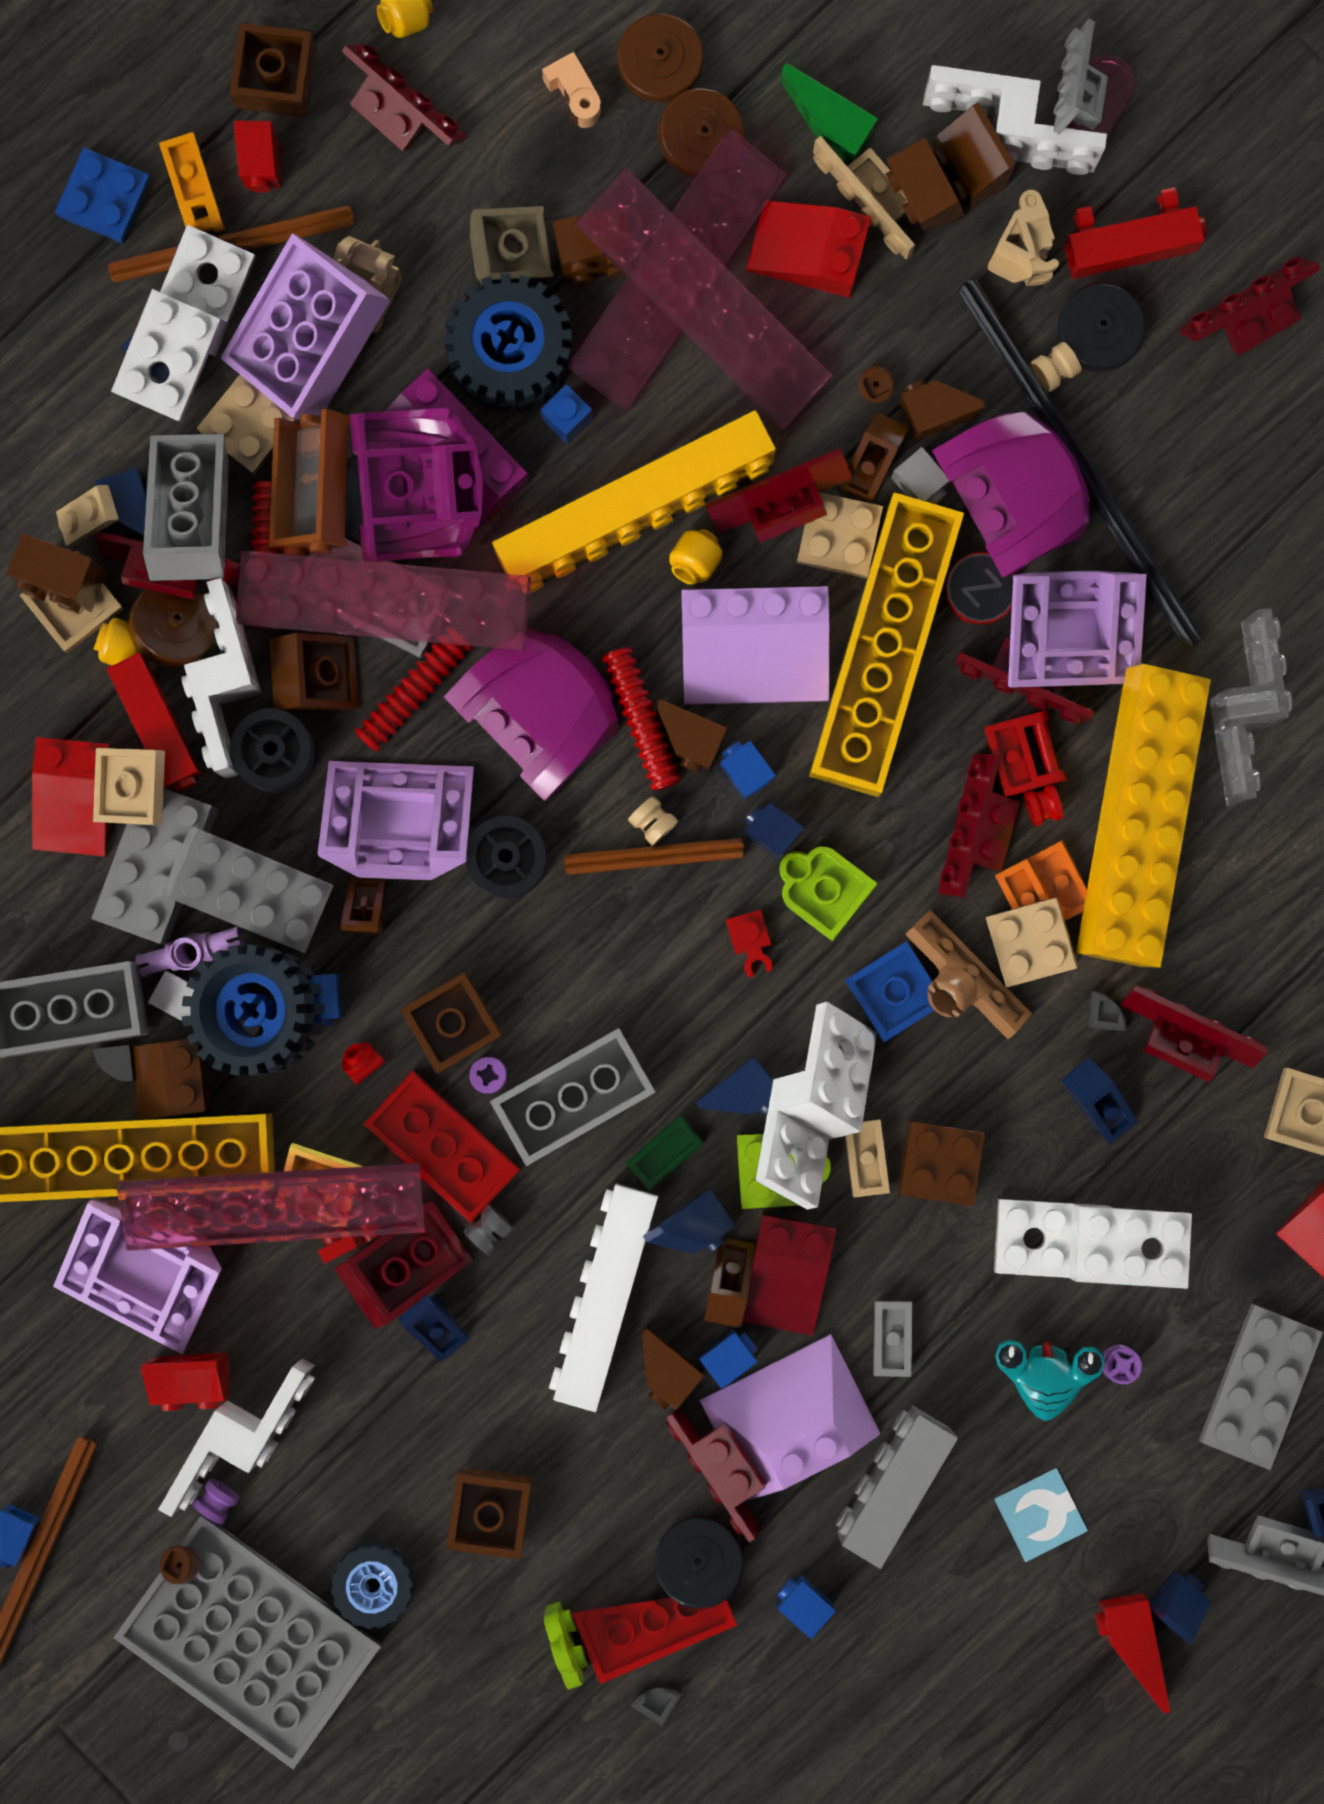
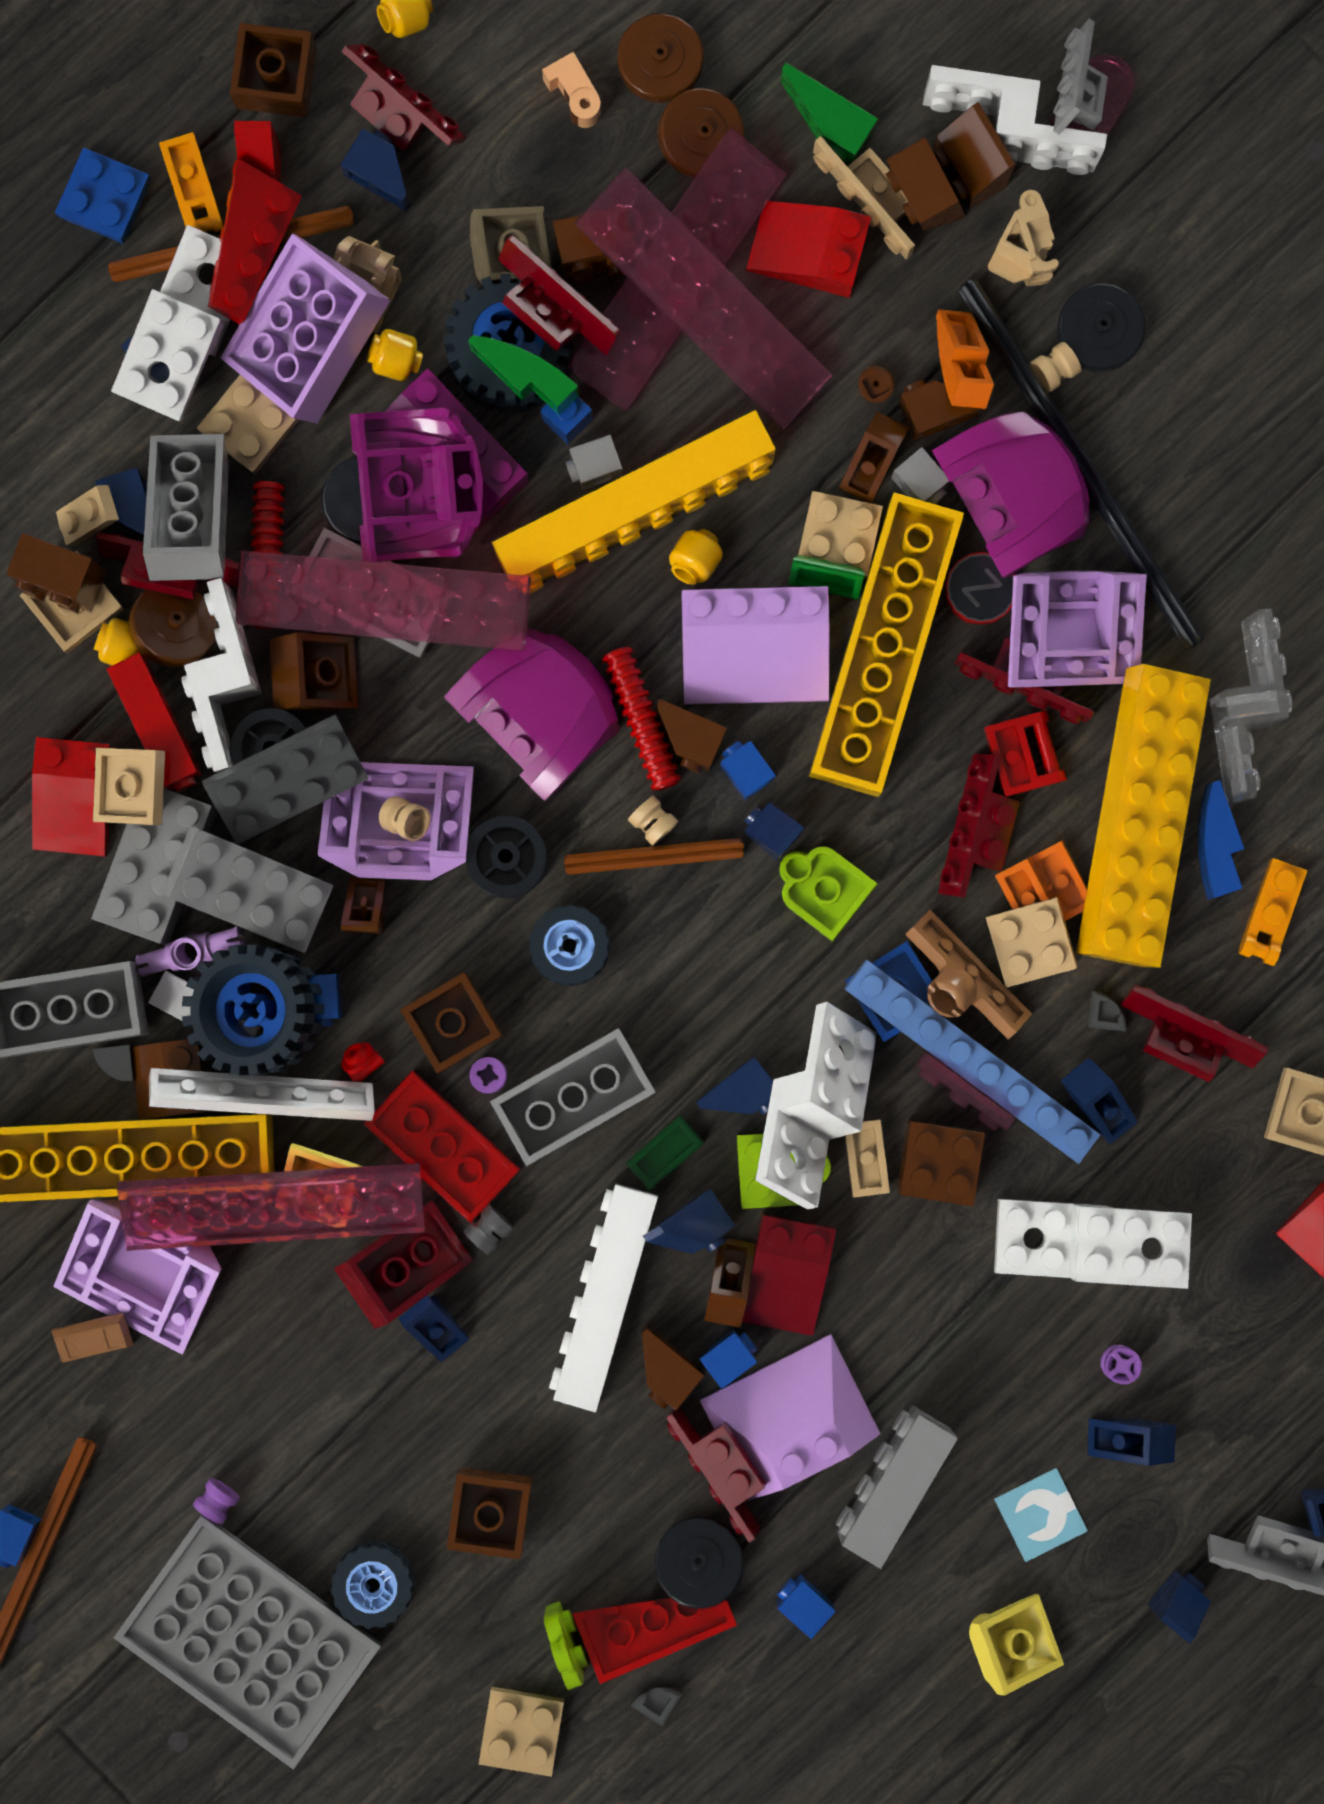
red slope [141,1352,231,1411] -> none
white bracket [158,1358,315,1517] -> none
reddish brown tile [160,1546,199,1584] -> none
dark orange door [269,408,351,558] -> none
red plate [318,1221,383,1264] -> none
red piece [355,627,473,752] -> none
dark red bracket [705,448,853,543] -> none
red plate [725,910,772,978] -> none
light grey plate [873,1300,912,1377] -> none
teal head [995,1340,1105,1421] -> none
red wheel [1024,784,1063,827] -> none
red brick [1064,187,1207,280] -> none
red slope [1095,1593,1171,1713] -> none
dark red bracket [1179,257,1321,355] -> none
light grey plate [1199,1303,1323,1470] -> none
none -> medium nougat tile [52,1312,134,1363]
none -> white plate [149,1068,375,1121]
none -> dark grey plate [202,715,369,845]
none -> red wing [207,158,302,325]
none -> dark blue slope [341,128,410,212]
none -> yellow head [367,329,423,381]
none -> tan wheel [379,796,431,841]
none -> green slope [468,335,579,415]
none -> tan plate [479,1687,564,1777]
none -> dark red bracket [498,235,621,356]
none -> black wheel [529,905,610,986]
none -> light grey brick [565,435,623,491]
none -> green tile [788,555,865,599]
none -> medium blue plate [844,959,1100,1164]
none -> clear pink plate [915,1052,1016,1131]
none -> orange slope [936,309,994,409]
none -> light yellow slope [969,1594,1064,1696]
none -> dark blue slope [1087,1418,1176,1466]
none -> blue slope [1198,780,1244,900]
none -> light orange plate [1238,858,1308,966]

